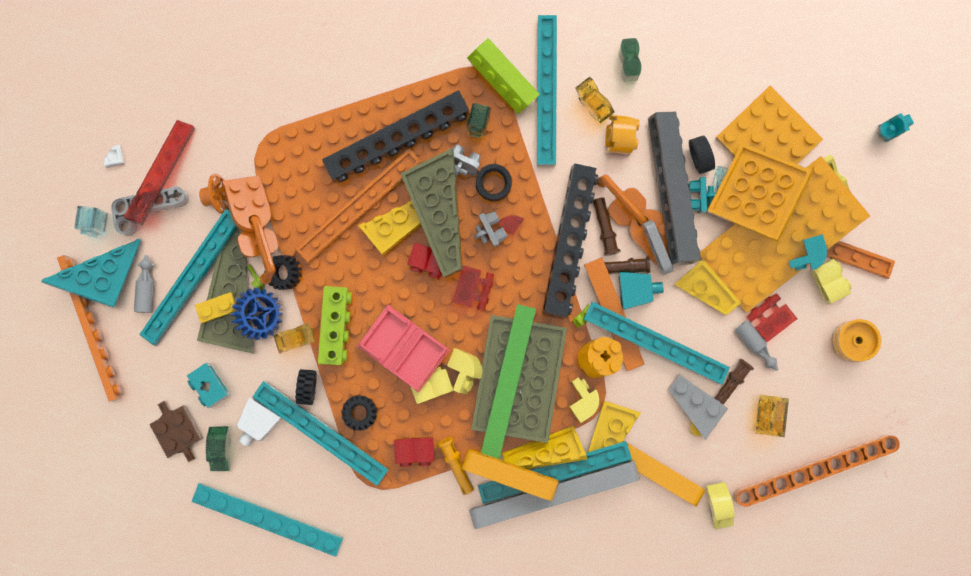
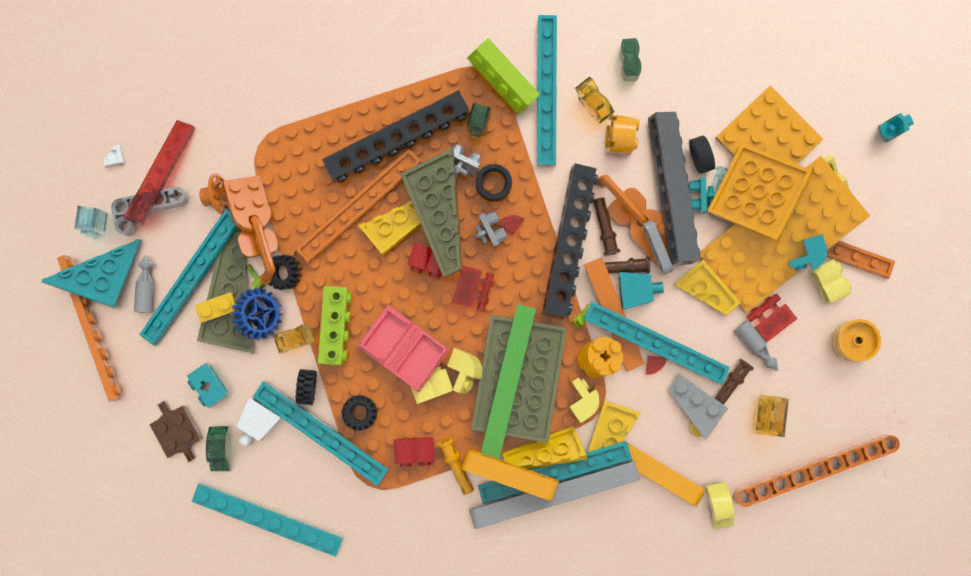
none -> clear red tile [645,355,667,375]

